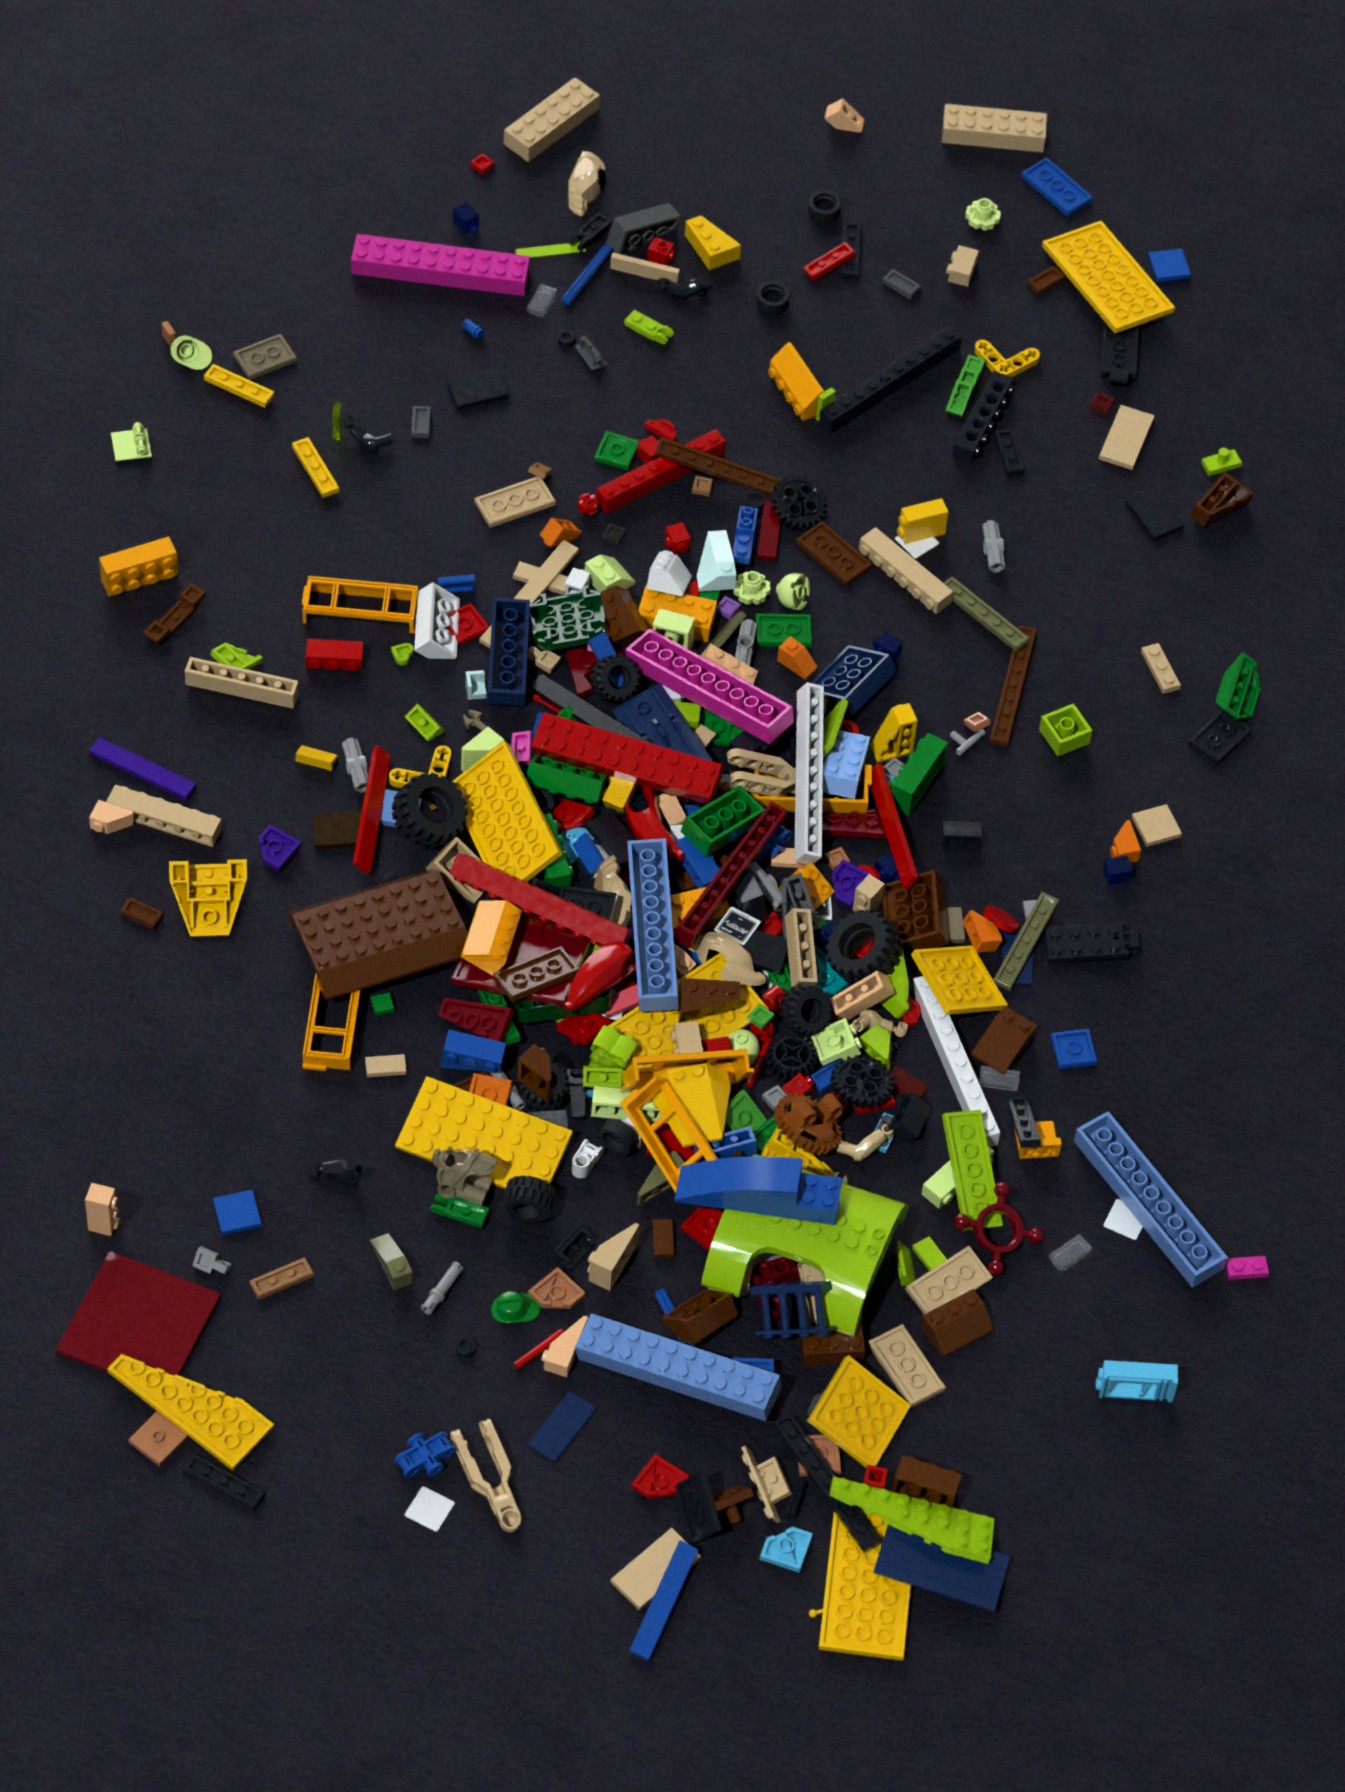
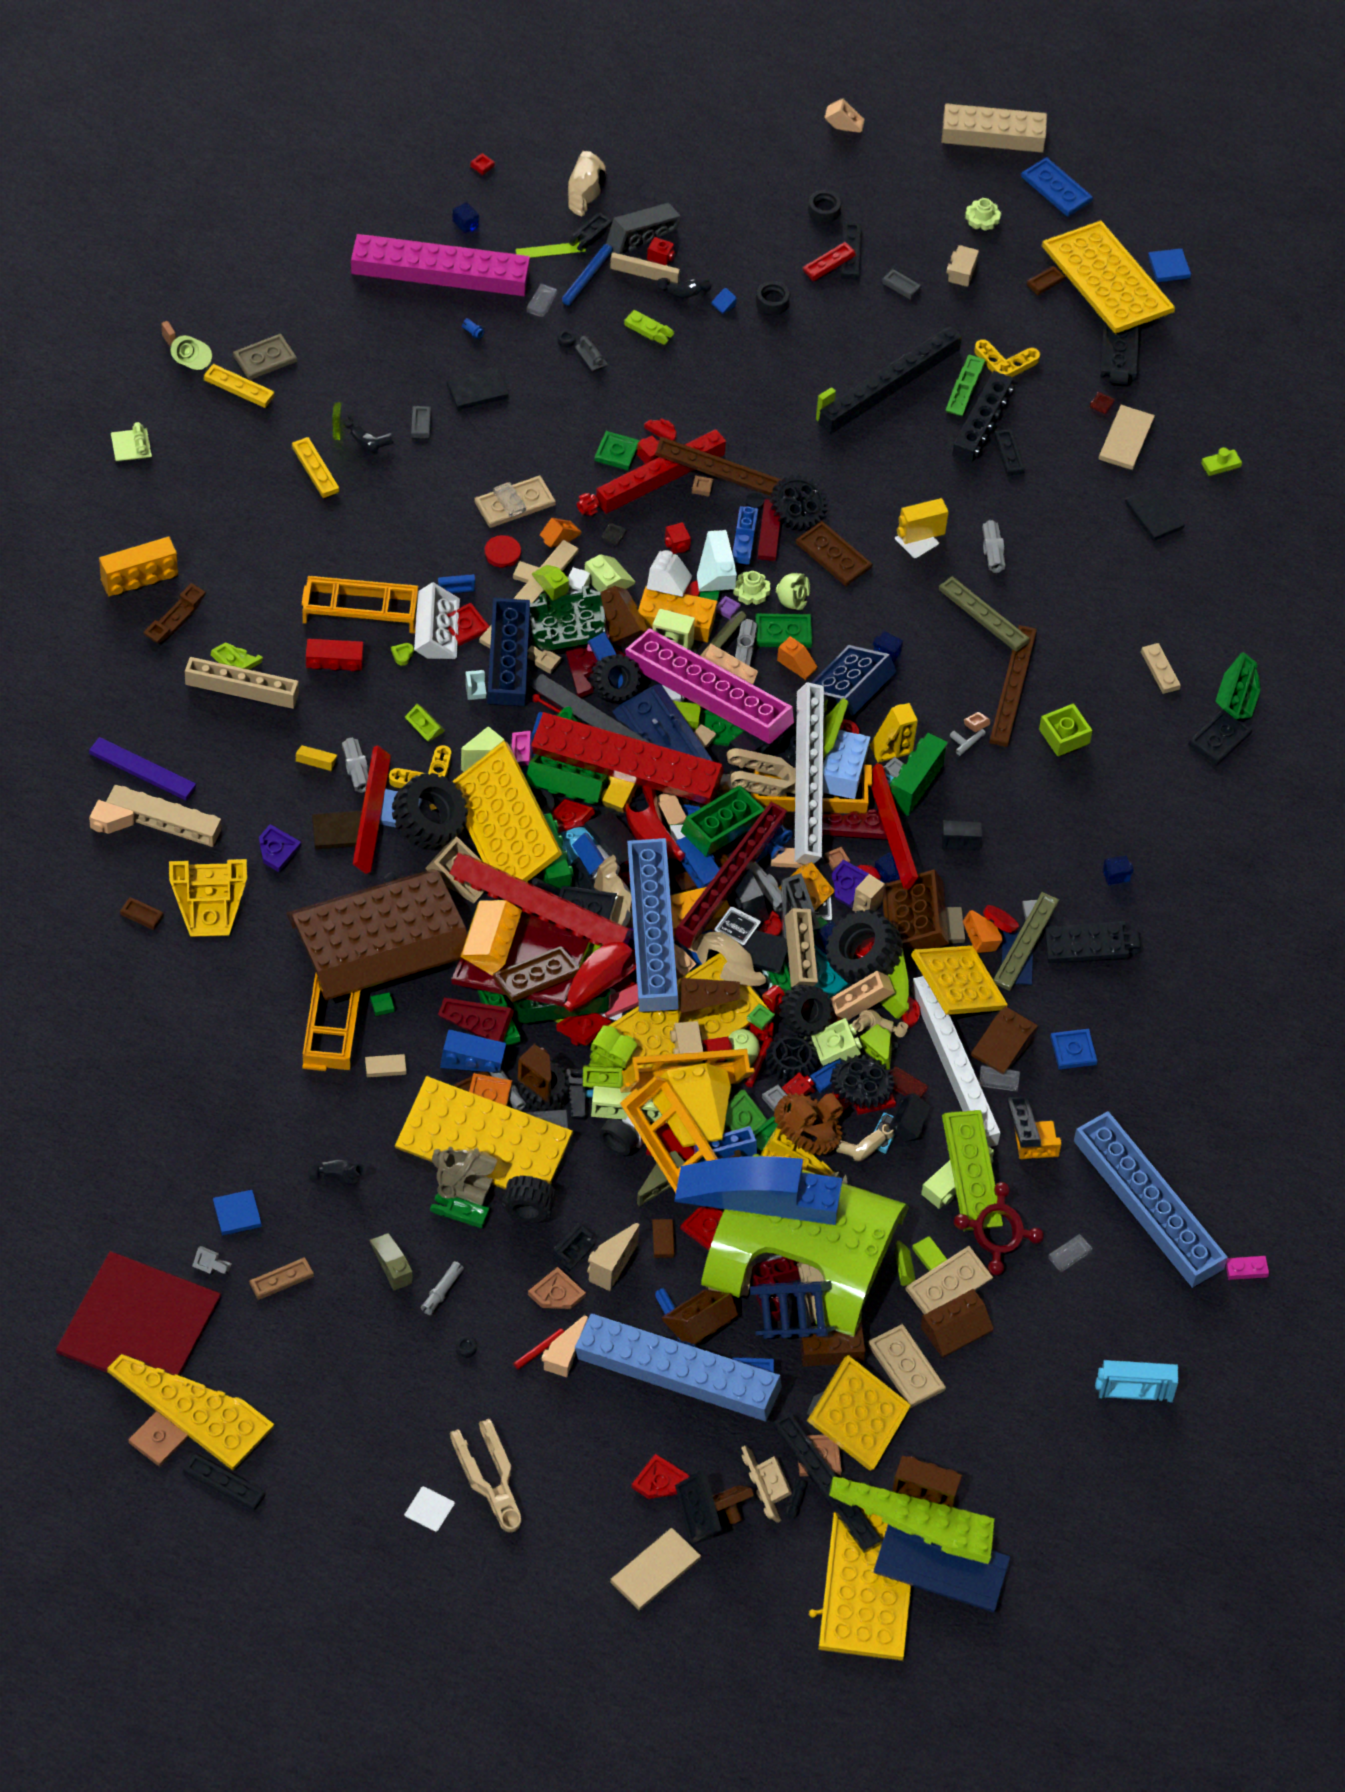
light nougat brick [85,1183,120,1236] -> none
blue axle [394,1431,457,1478] -> none
dark tan bar [463,710,488,731] -> none
green piece [491,1291,540,1323] -> none
tan brick [504,78,600,162] -> none
dark blue piece [527,1390,597,1462] -> none
medium nougat tile [528,462,553,479] -> none
white piece [571,1139,604,1178] -> none
blue tile [629,1540,698,1661] -> none
yellow wedge [685,216,741,270] -> none
medium azure plate [760,1527,813,1573] -> none
light orange slope [768,342,824,421] -> none
tan brick [859,527,953,614] -> none
red brick [863,1465,888,1489] -> none
white sticker [1103,1199,1143,1240] -> none
orange slope [1110,820,1141,865] -> none
tan tile [1132,804,1182,847] -> none
reddish brown wedge [1190,472,1254,527] -> none
none -> red tile [485,535,521,568]
none -> clear tile [493,482,526,517]
none -> lime slope [532,565,569,601]
none -> blue slope [711,288,737,314]

